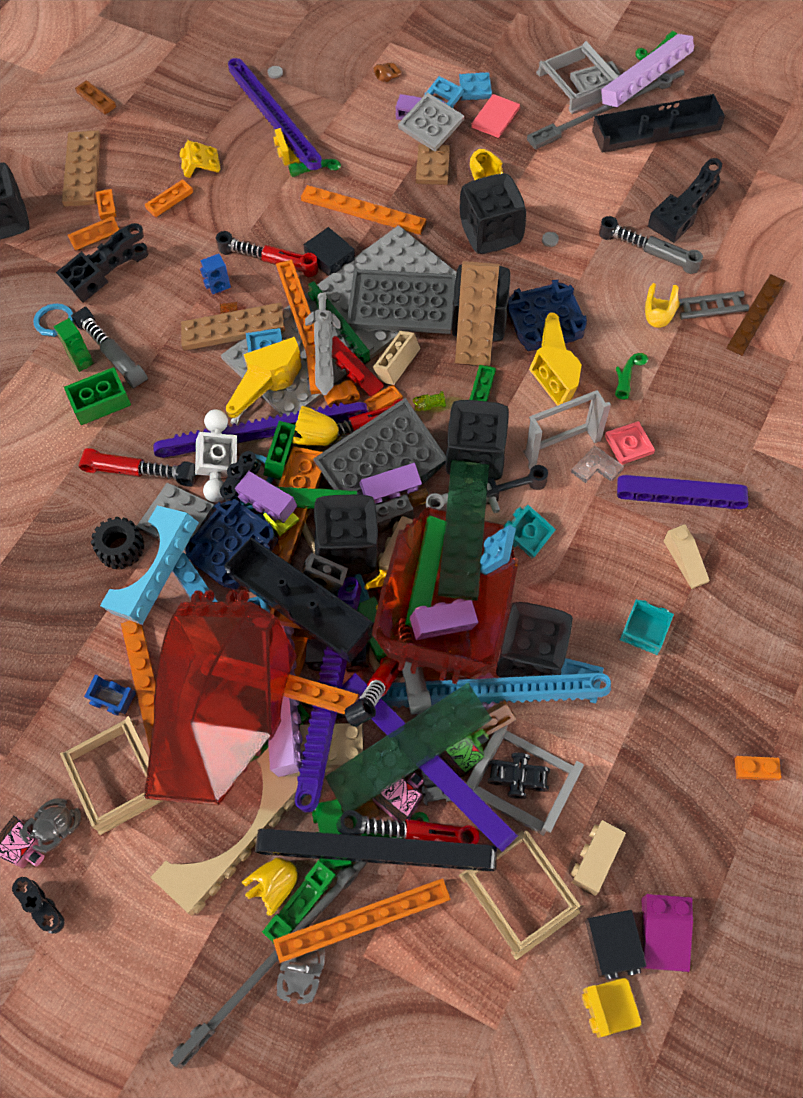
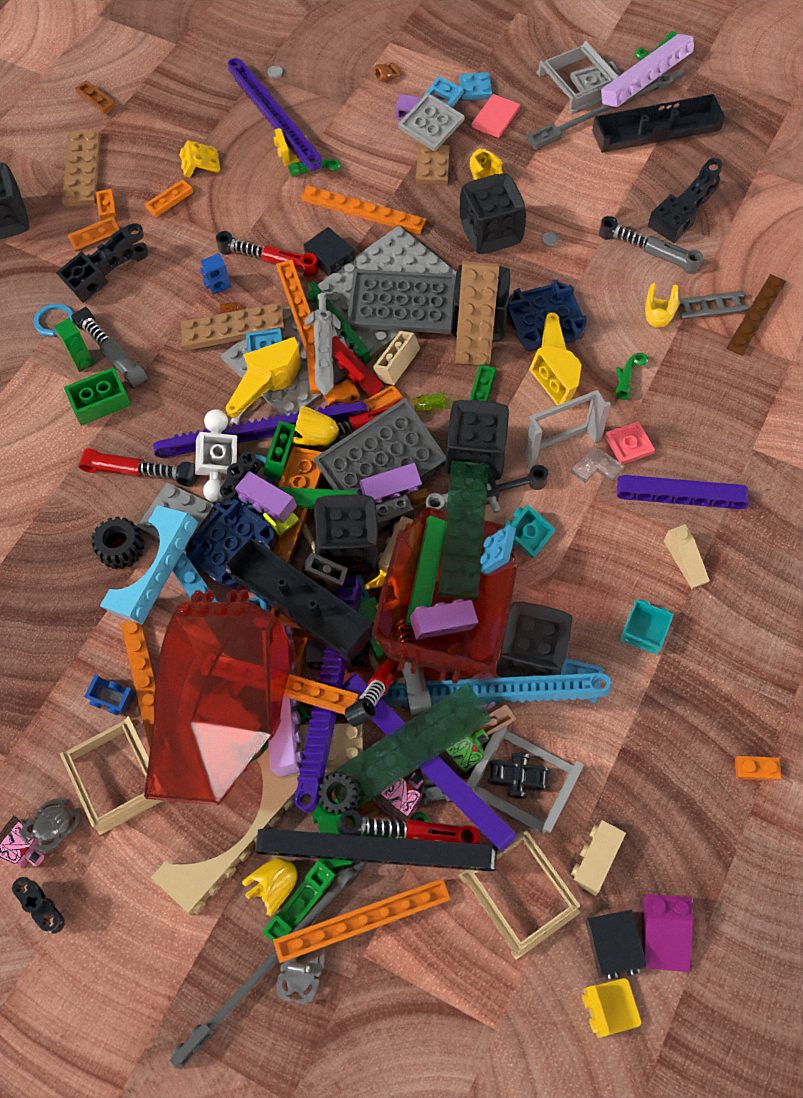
none -> black tyre [318,773,360,814]

